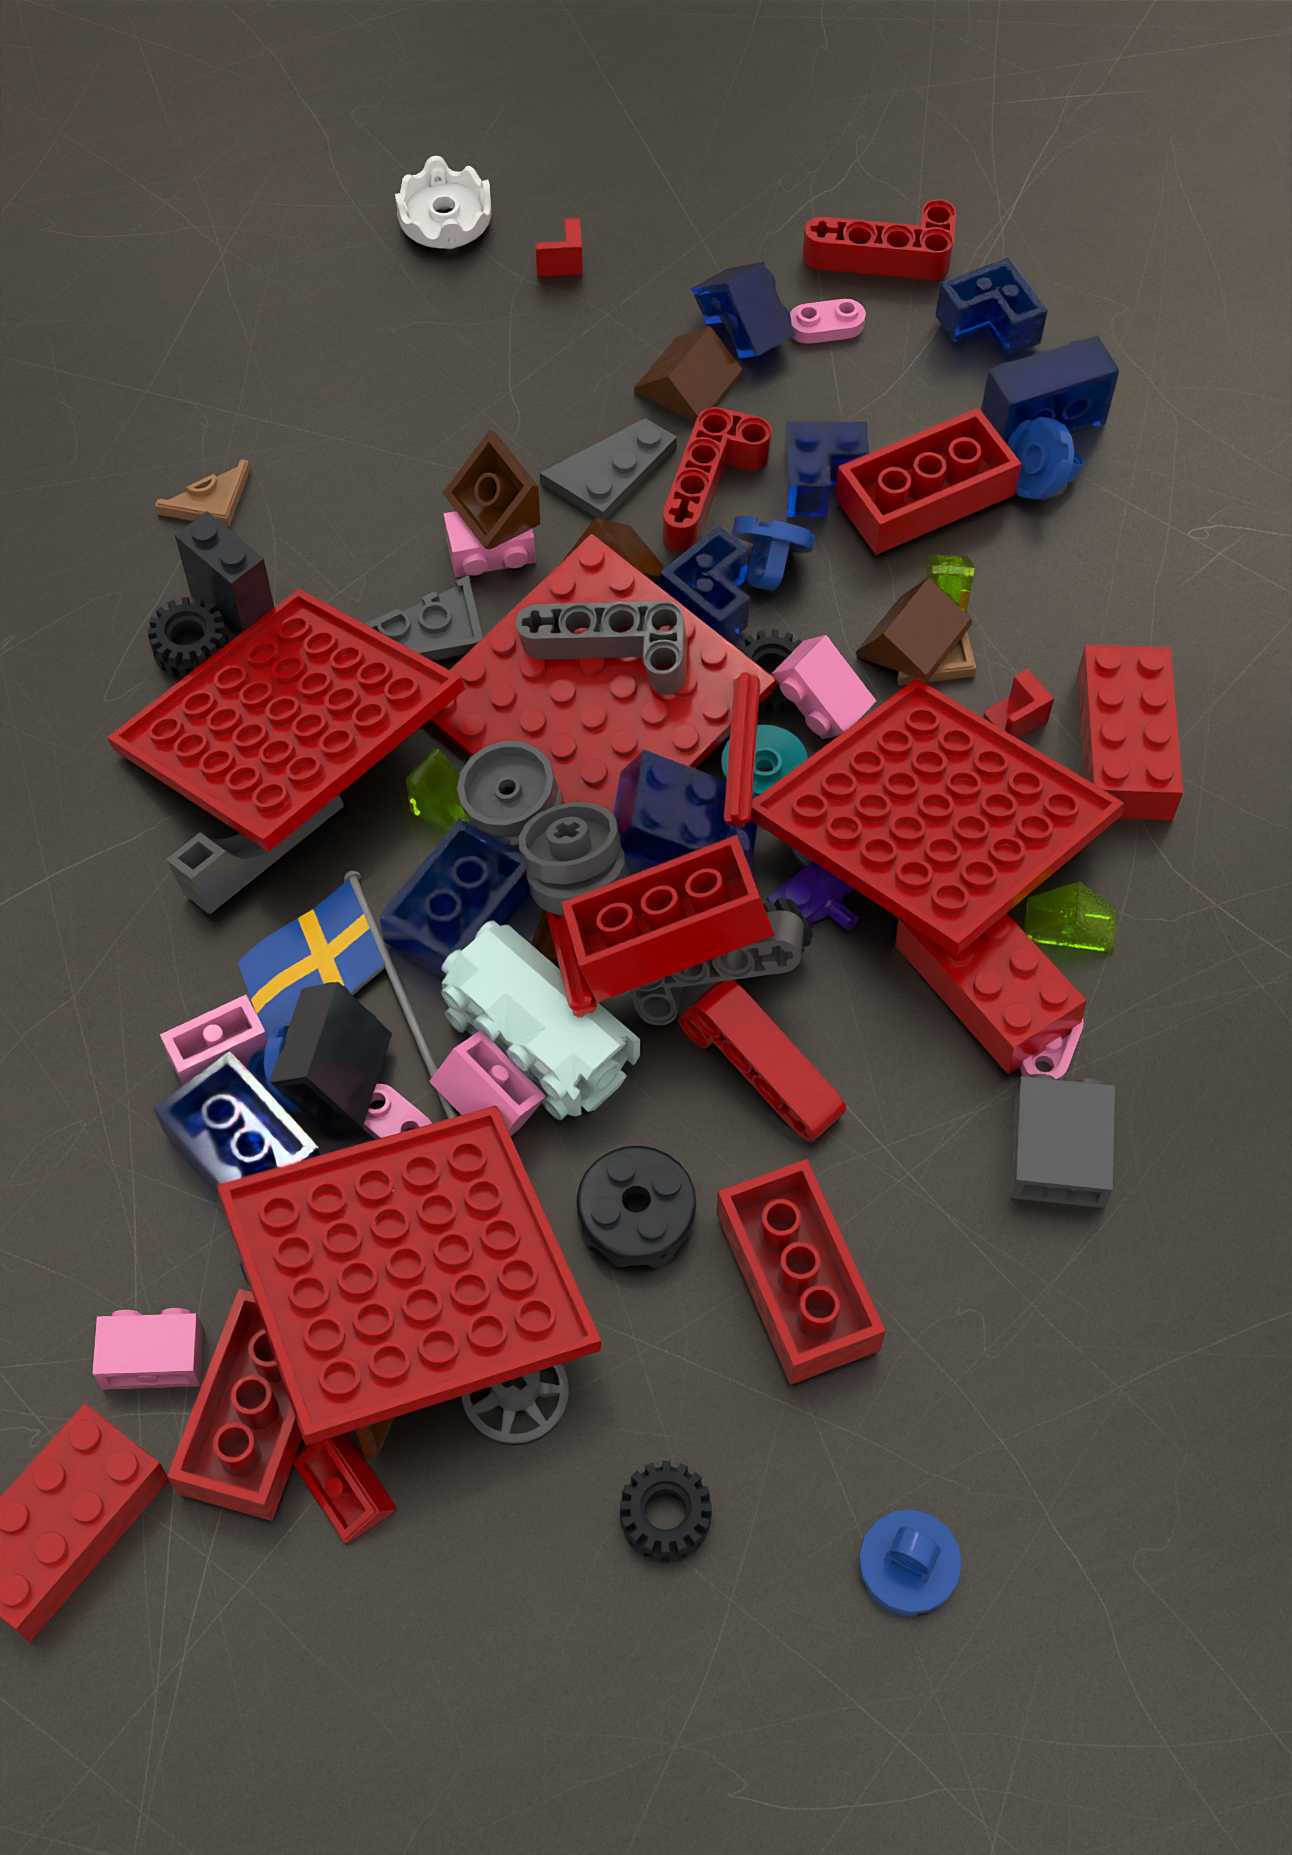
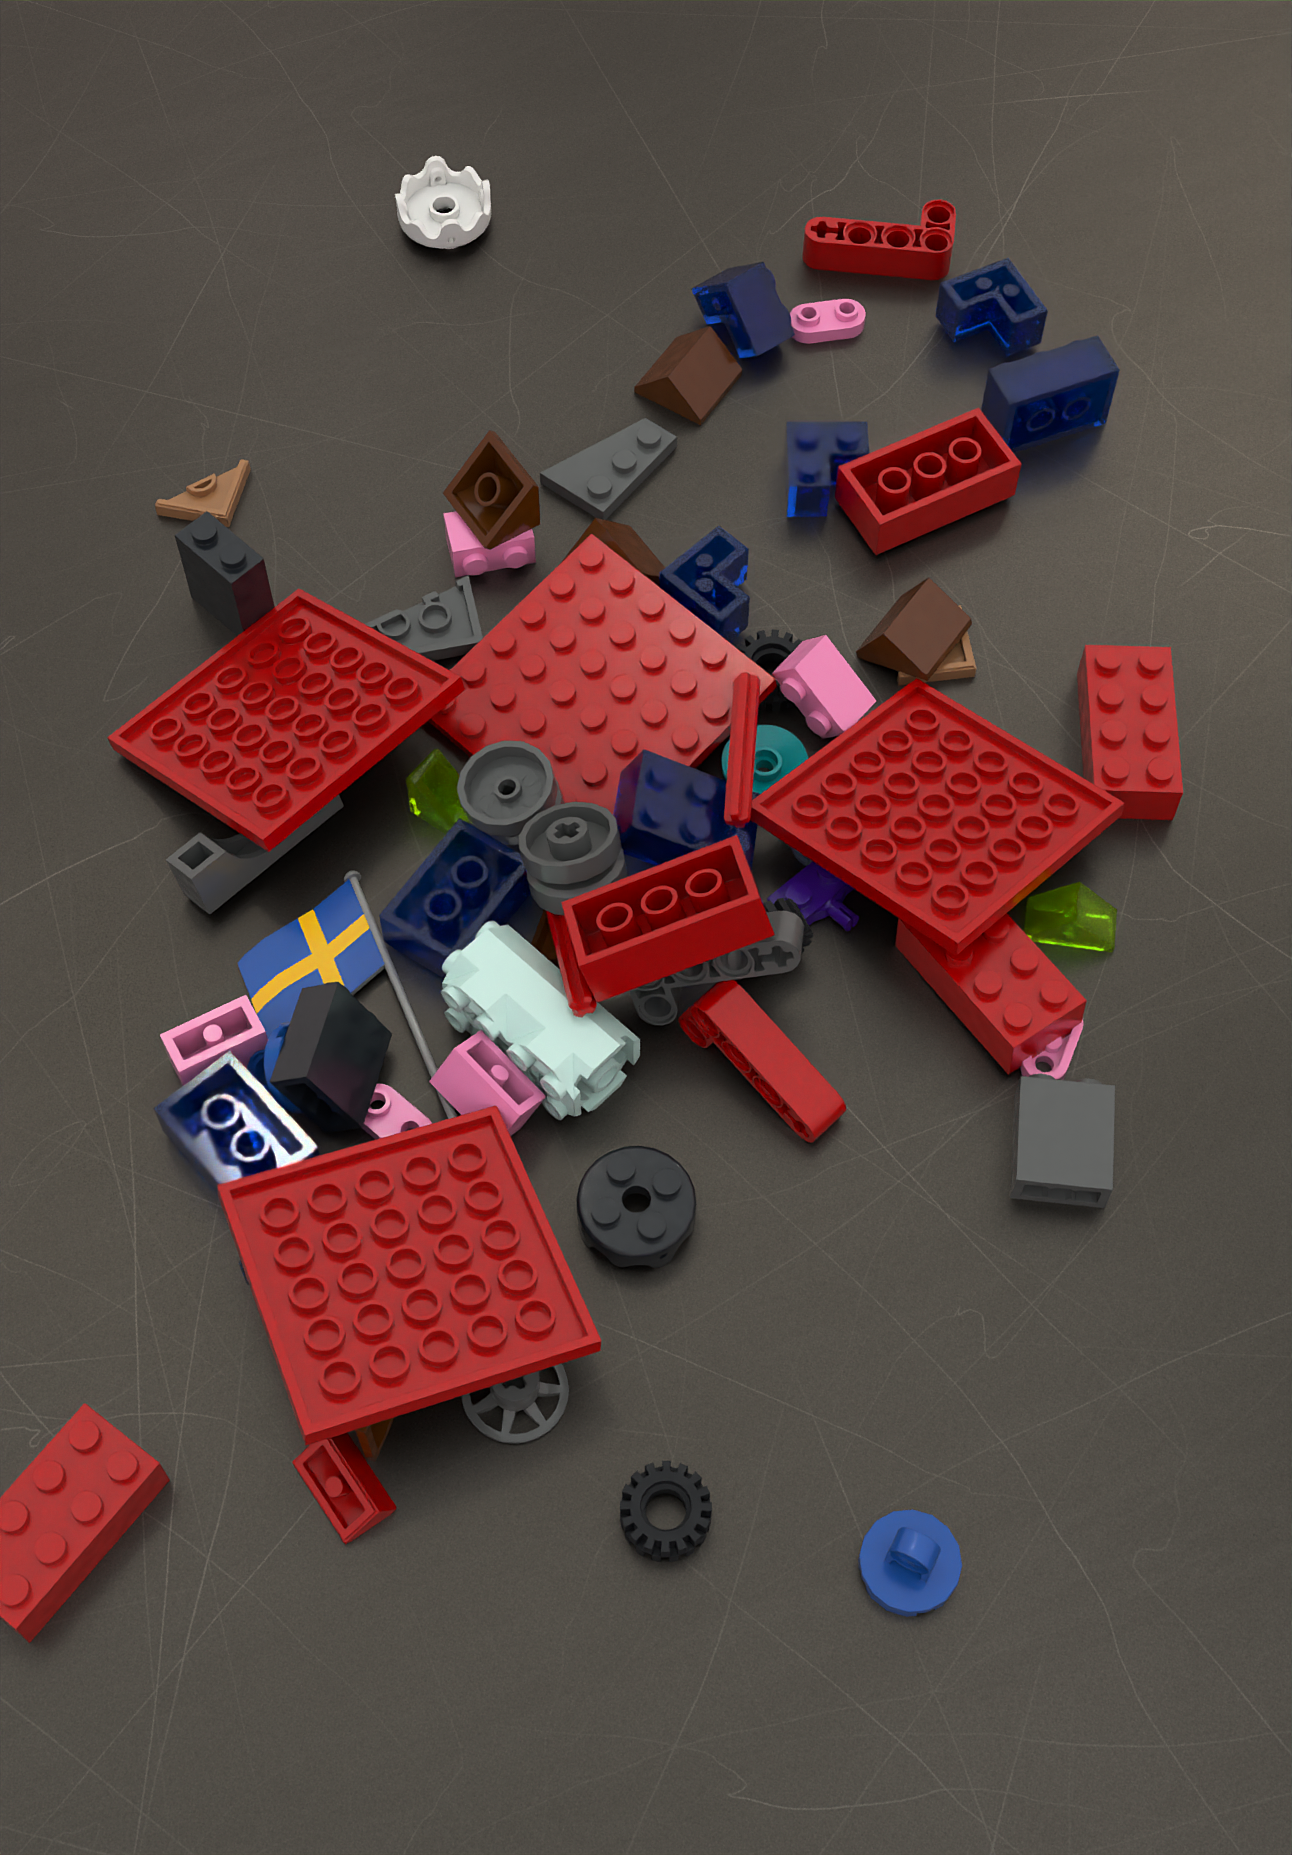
bright pink brick [93,1308,204,1390] -> none
black tyre [147,597,228,678] -> none
red brick [167,1289,302,1521] -> none
dark grey beam [515,601,688,695] -> none
red panel [535,218,583,277] -> none
red beam [662,407,772,553] -> none
red brick [716,1159,886,1385] -> none
blue tile [732,516,815,592] -> none
clear neon green slope [926,554,975,612] -> none
red panel [983,669,1054,739] -> none
blue tile [1007,417,1085,500] -> none

